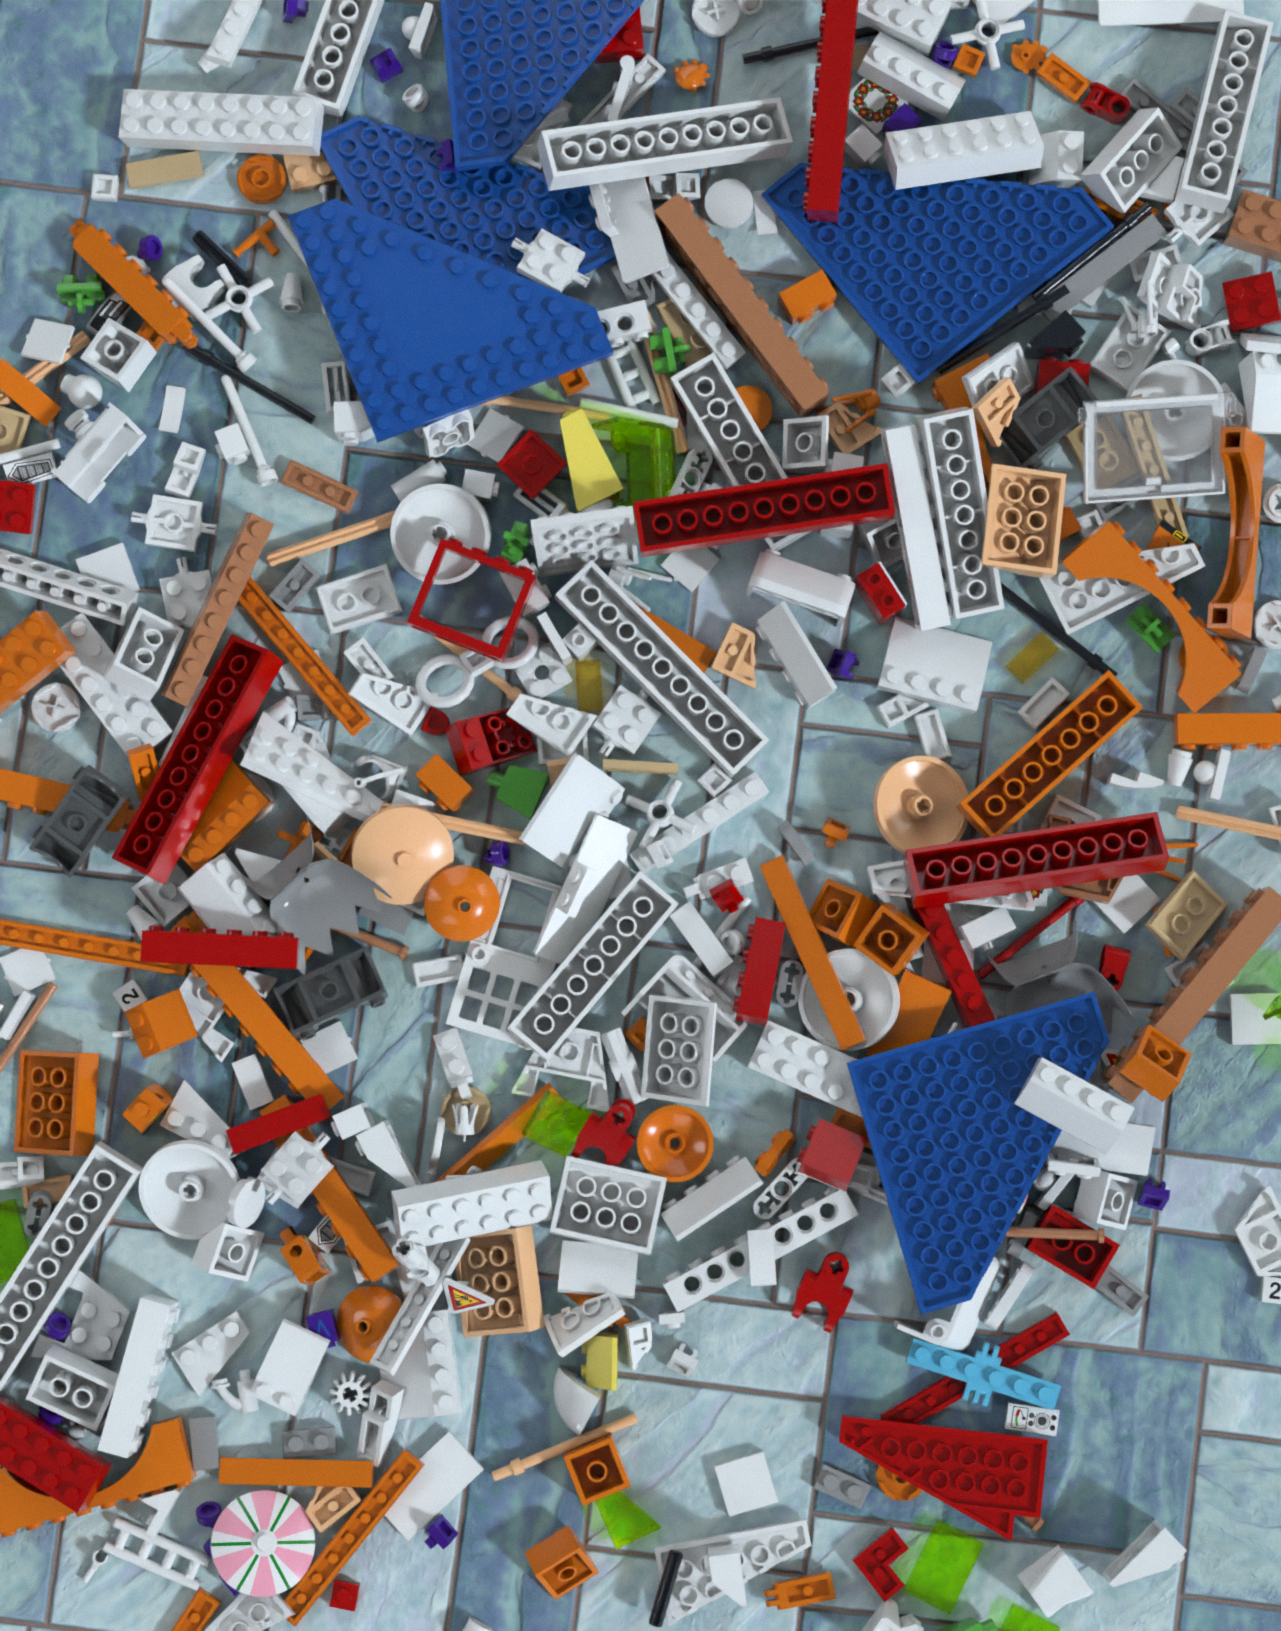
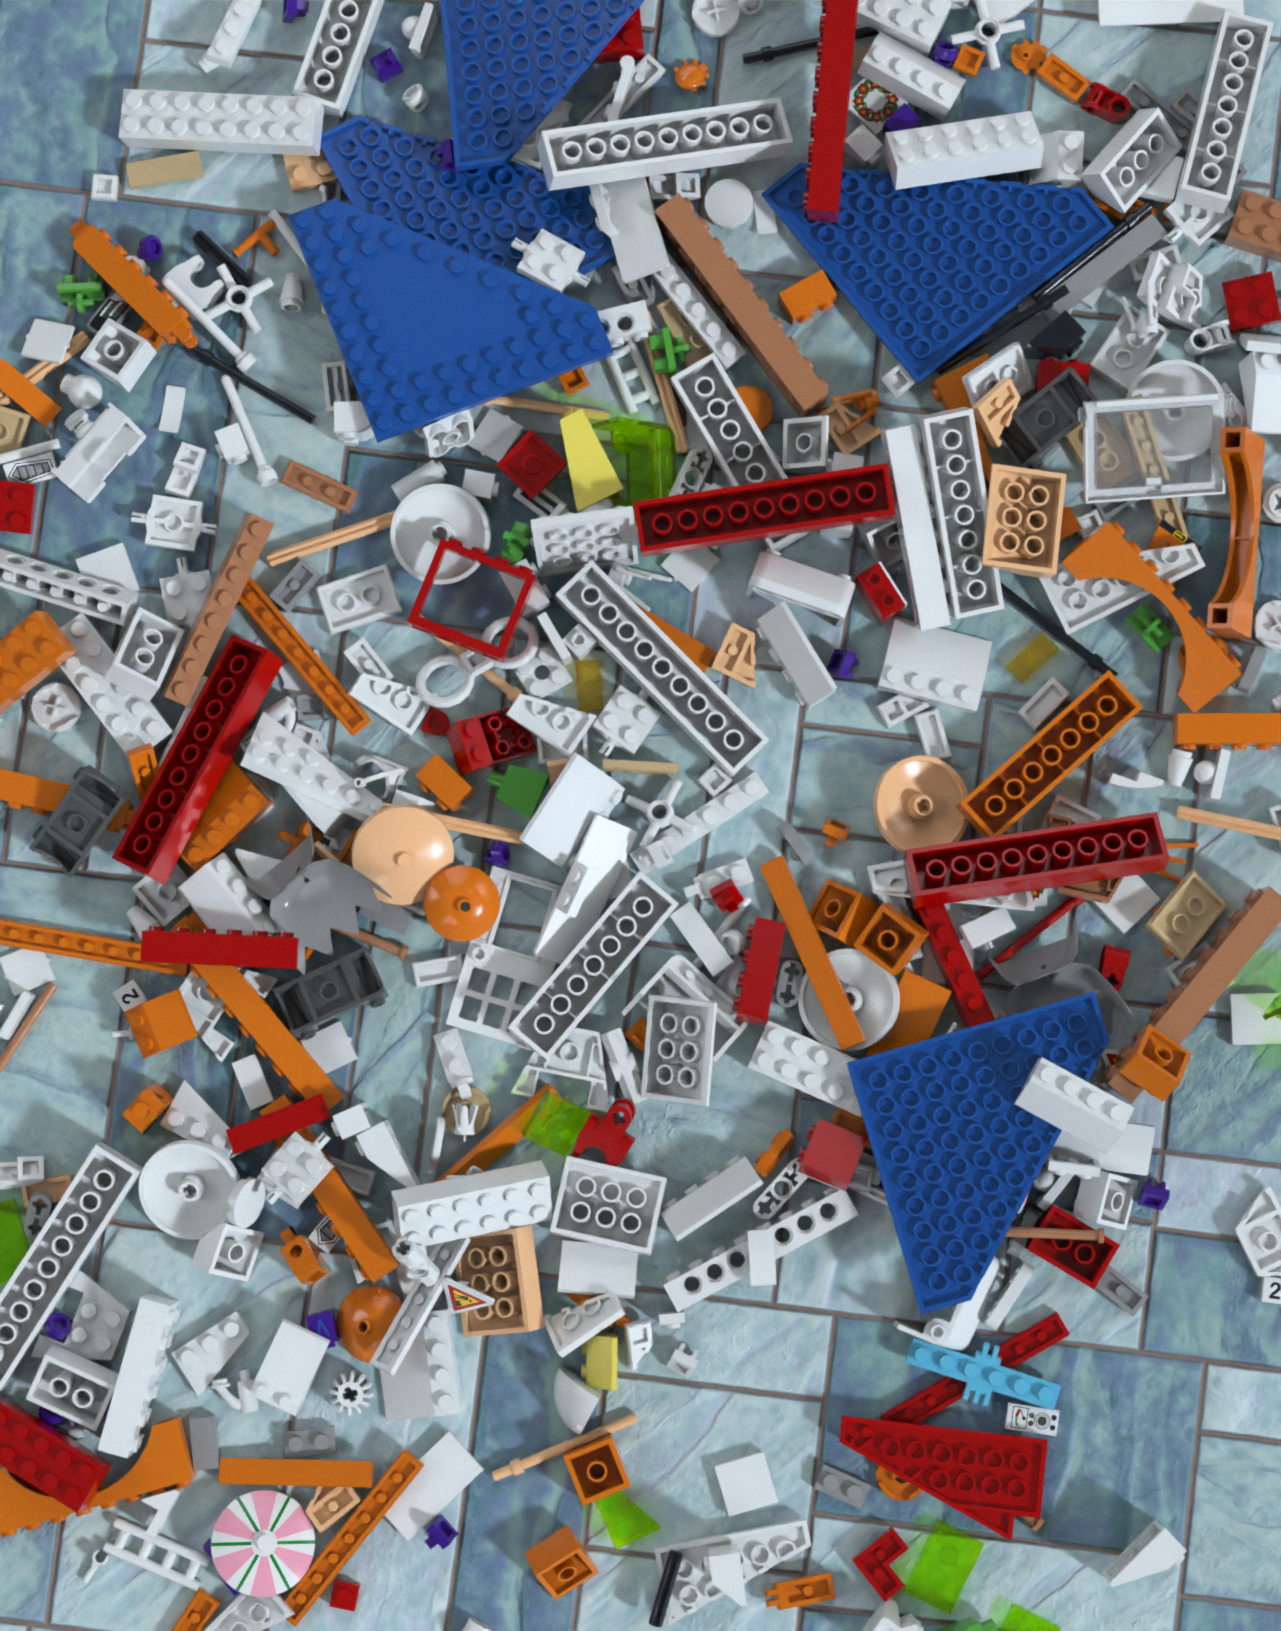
orange slope [14,1050,99,1156] -> none
dark purple tile [196,1501,222,1528] -> none
orange tile [237,154,287,205] -> none
white slope [357,1379,404,1467] -> none
bar [580,398,679,428] -> none
orange dish [637,1105,714,1182] -> none
red piece [791,1251,854,1333] -> none
white piece [1017,1545,1093,1618] -> none
white hand [1162,338,1180,360] -> none

